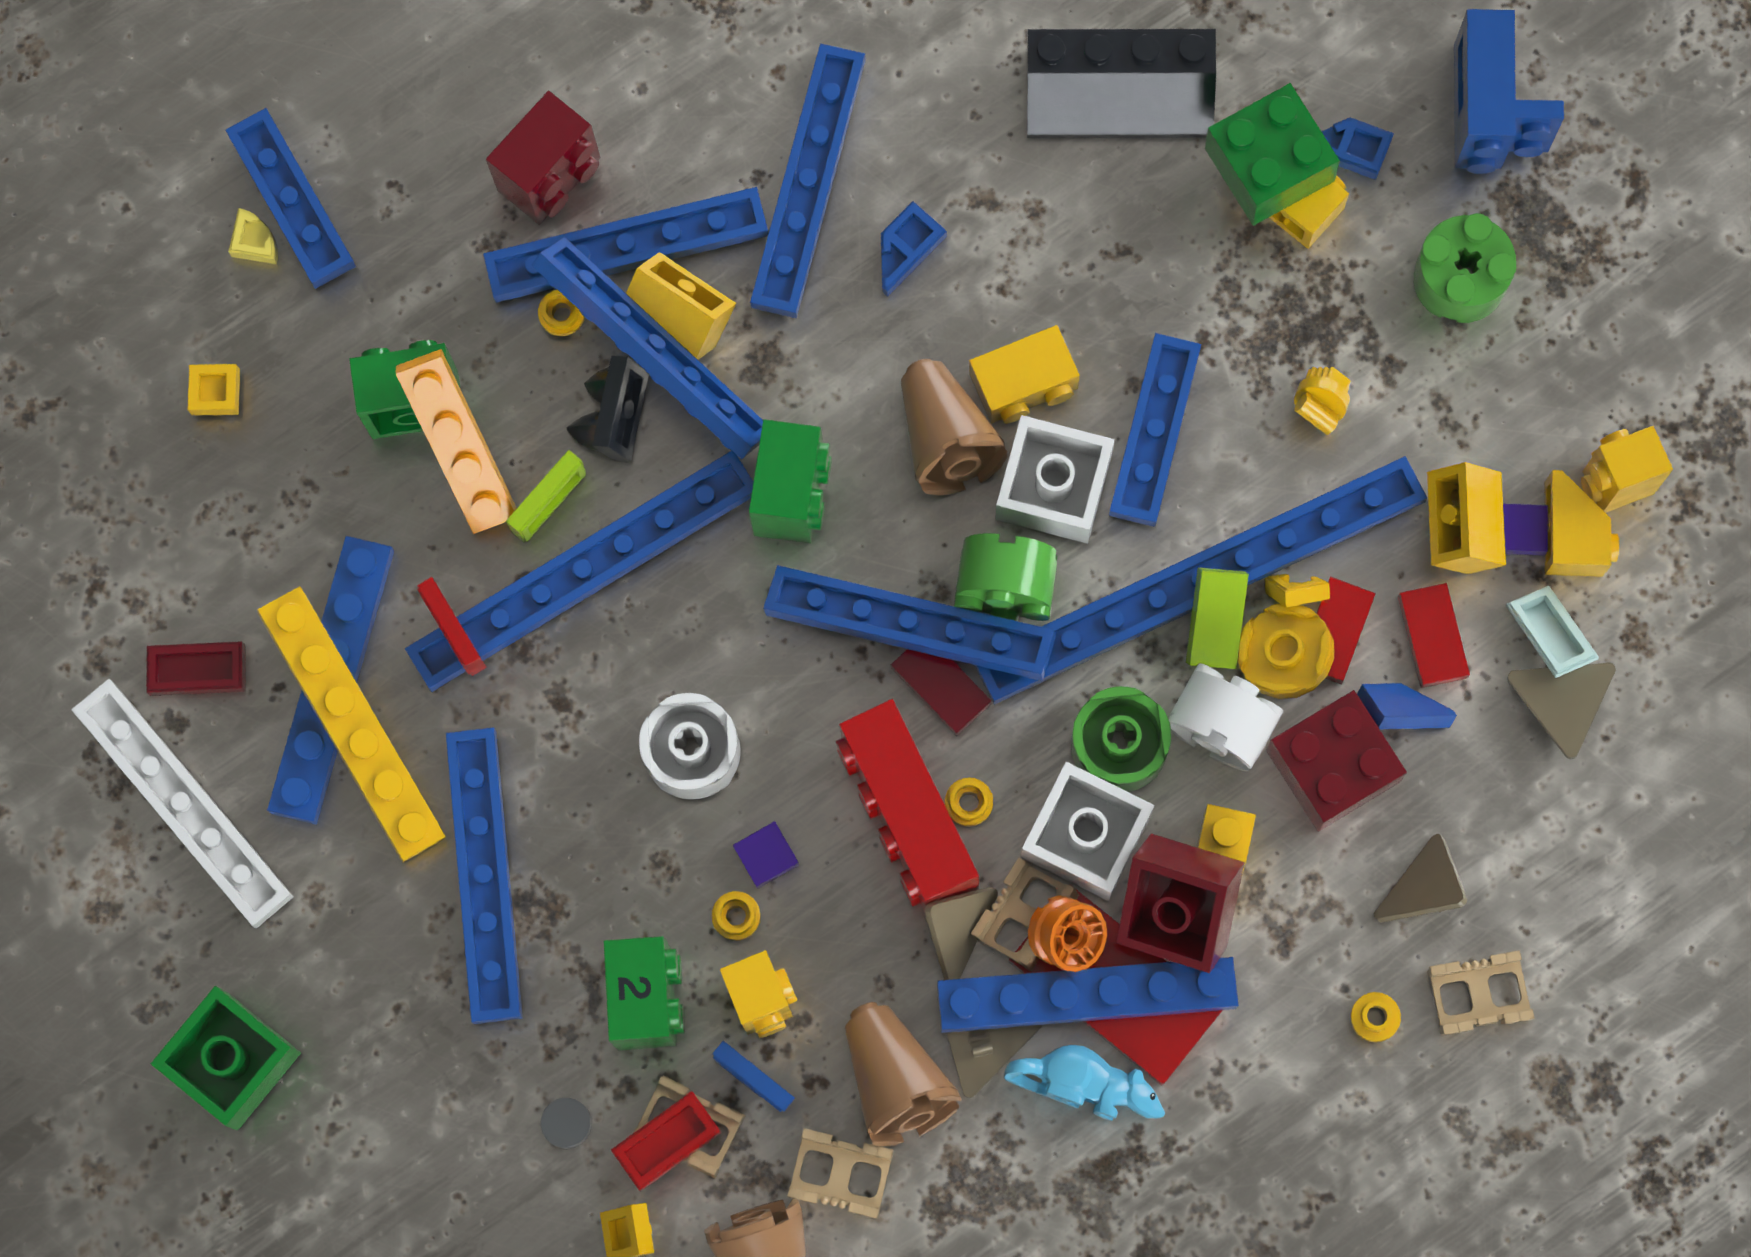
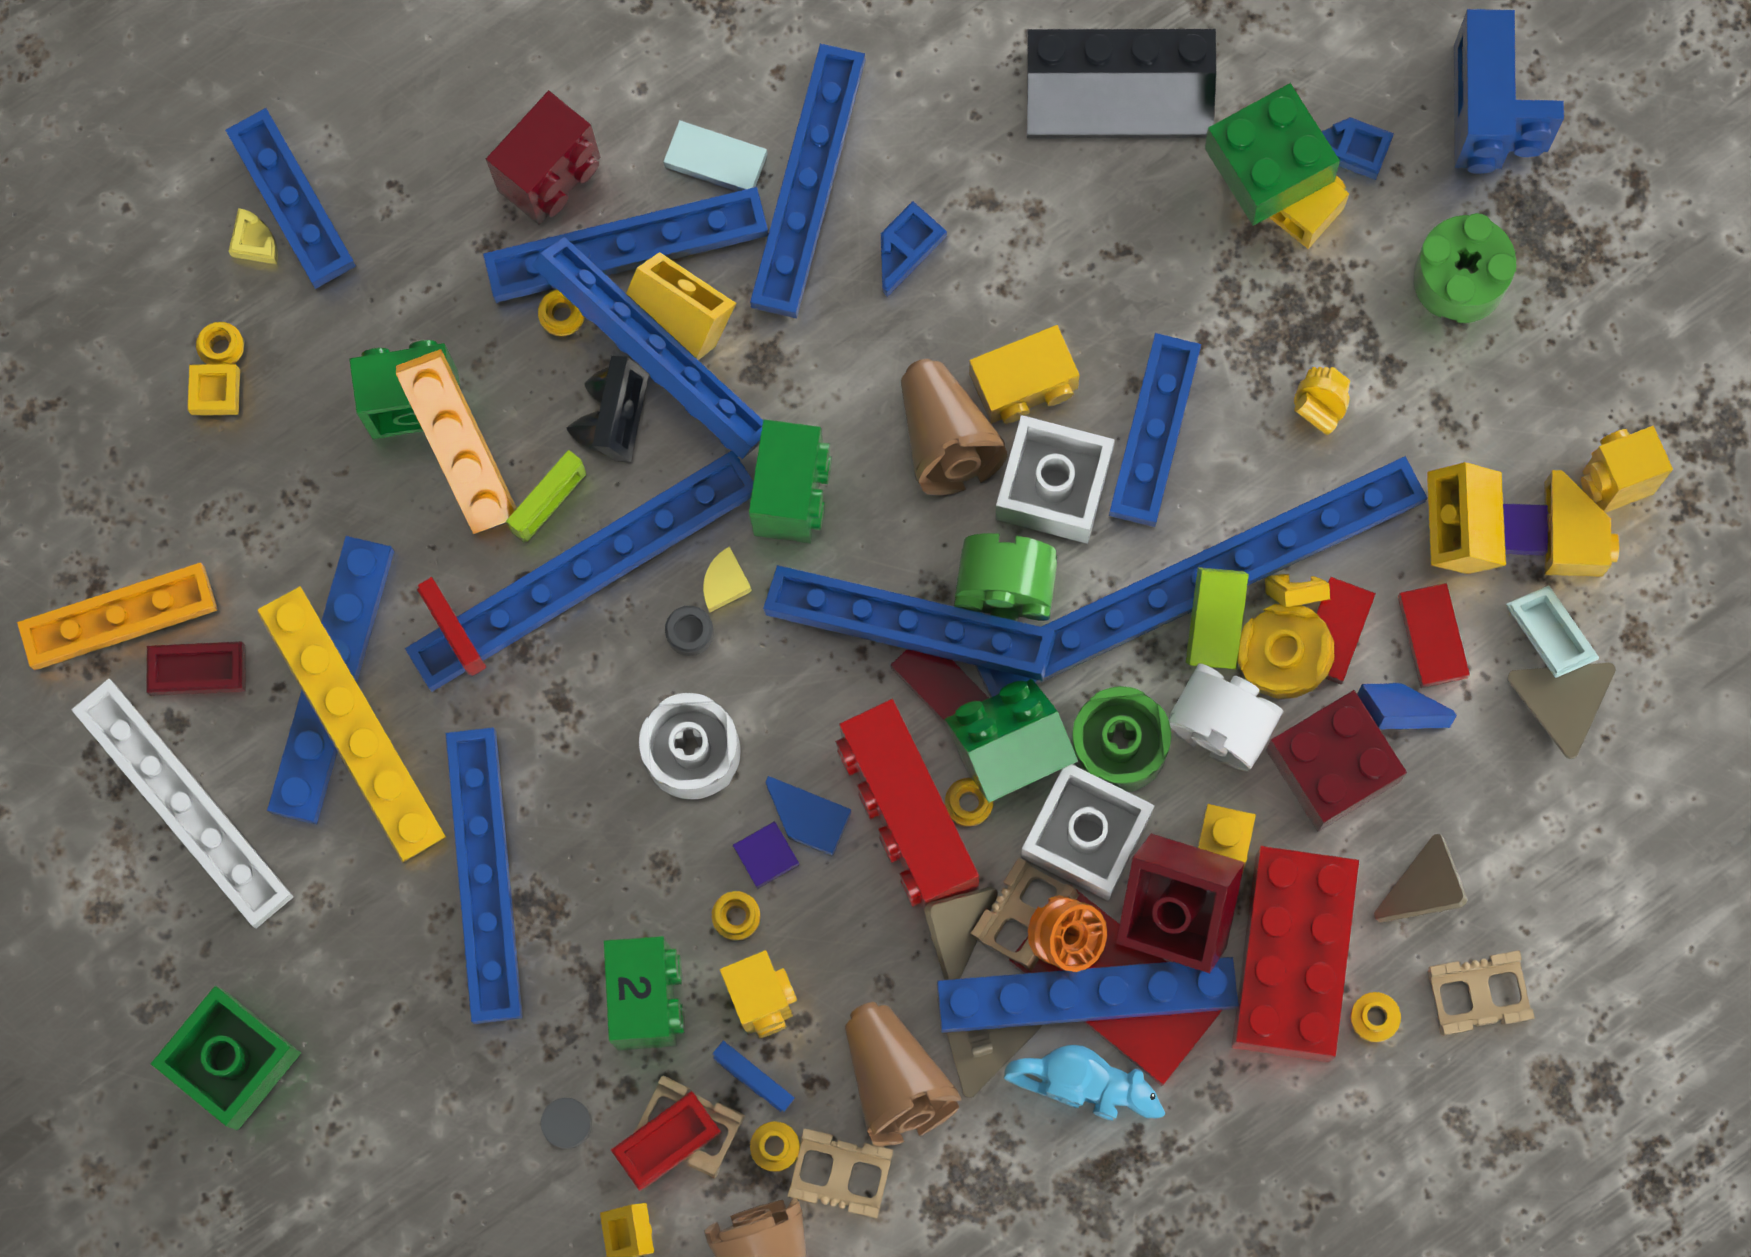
none -> light orange plate [17,562,218,670]
none -> yellow plate [196,322,244,364]
none -> light aqua tile [663,120,768,191]
none -> dark grey tile [665,606,714,656]
none -> light yellow tile [703,546,752,613]
none -> yellow plate [750,1121,800,1172]
none -> blue tile [765,776,852,856]
none -> brick [945,679,1078,803]
none -> red brick [1231,846,1359,1062]

